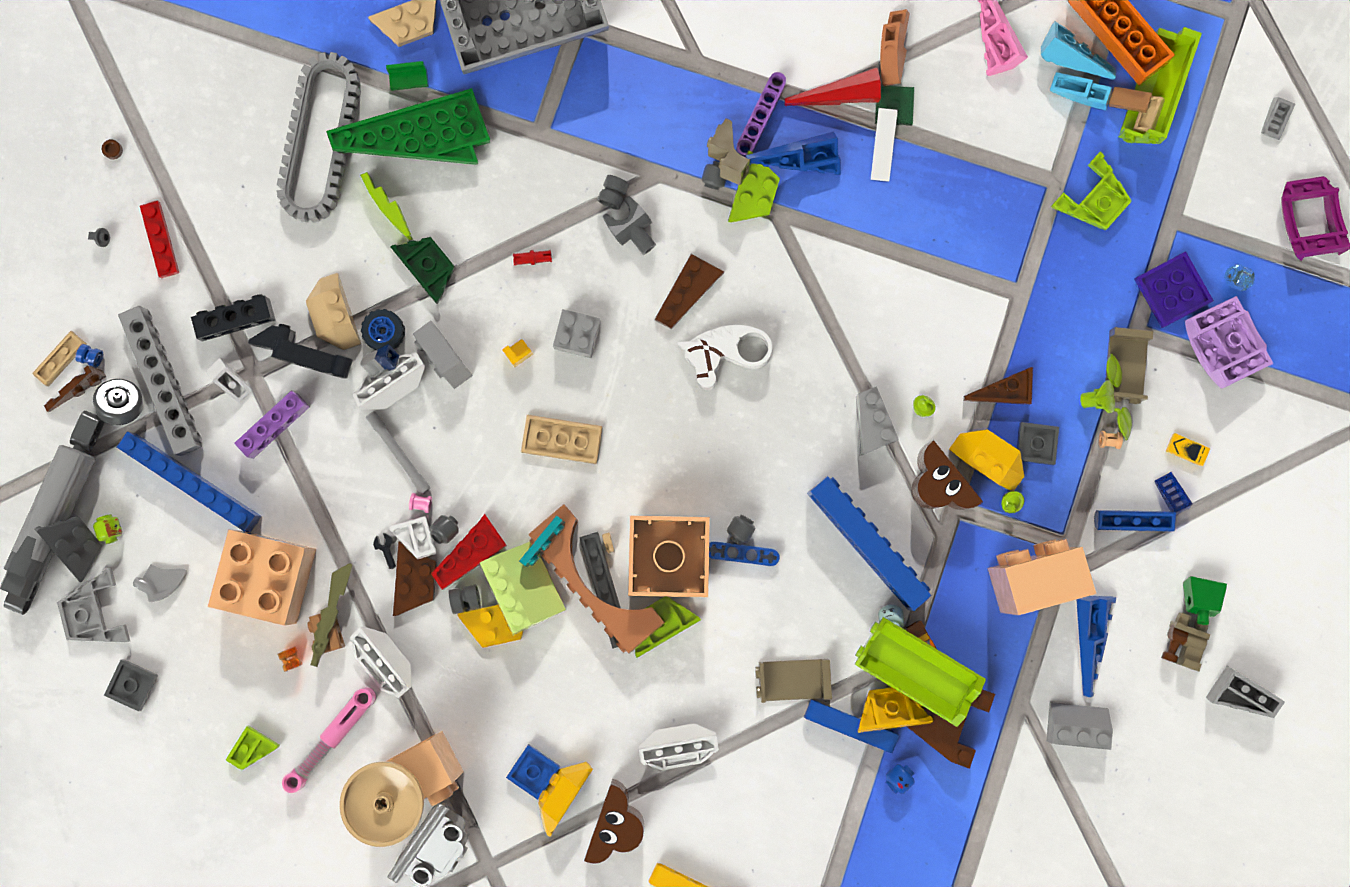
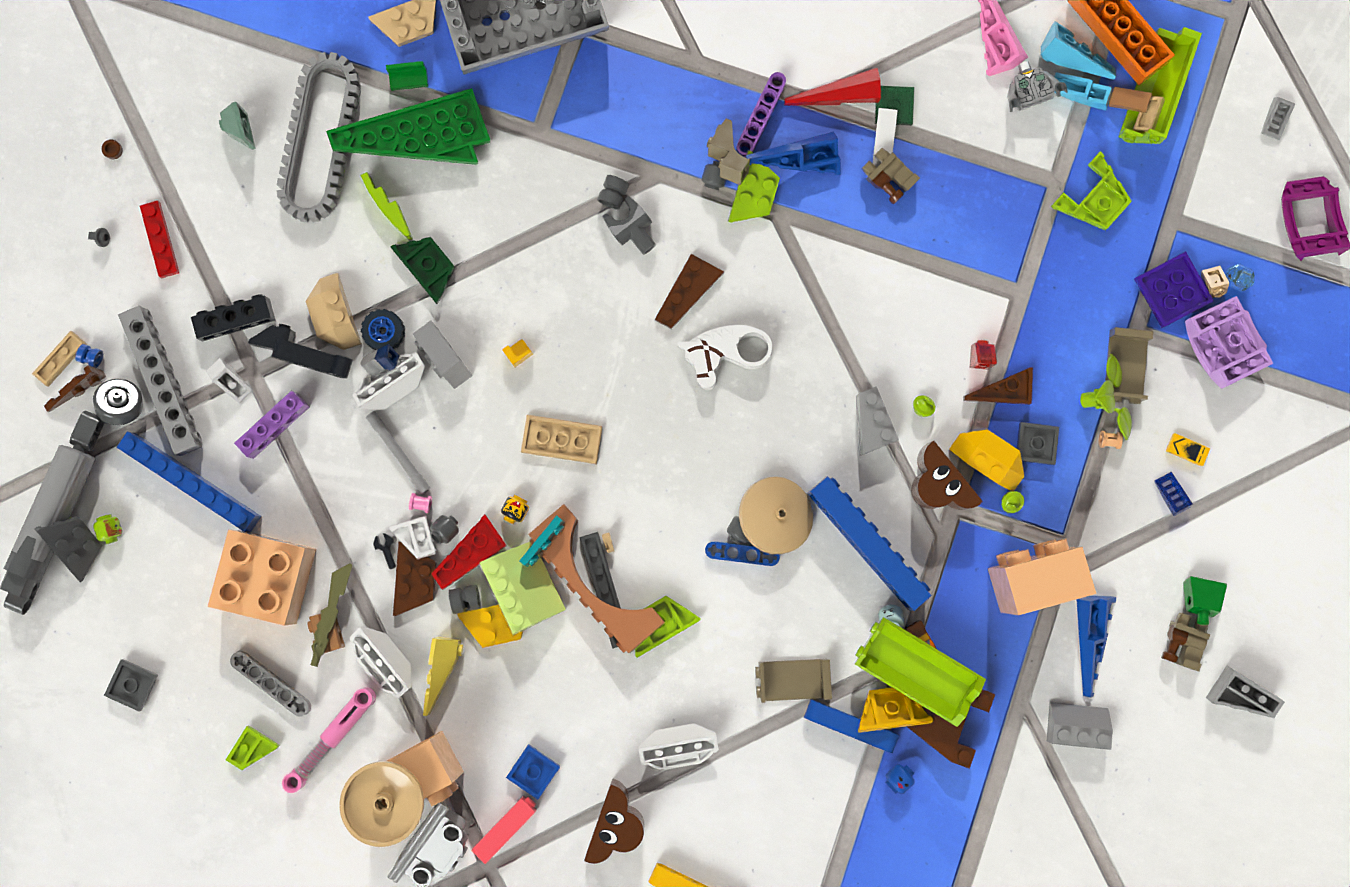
light grey wing [57,569,130,642] -> none
light grey arm [133,564,187,602] -> none
clear orange wheel [277,647,303,672] -> none
red pin [513,250,552,266] -> none
yellow wedge [538,762,593,836] -> none
light grey brick [553,309,601,358] -> none
light nougat brick [628,516,710,597] -> none
nougat slope [880,9,910,86] -> none
blue brick [1094,510,1176,531] -> none
none -> sand green slope [219,102,256,150]
none -> light grey beam [230,651,311,716]
none -> light yellow wedge [423,636,463,716]
none -> coral brick [471,796,537,864]
none -> head [501,494,529,524]
none -> tan dish [739,477,813,554]
none -> dark tan hips [861,148,920,204]
none -> clear red slope [969,340,997,370]
none -> light grey torso [1007,61,1068,112]
none -> tan bracket [1201,266,1229,298]

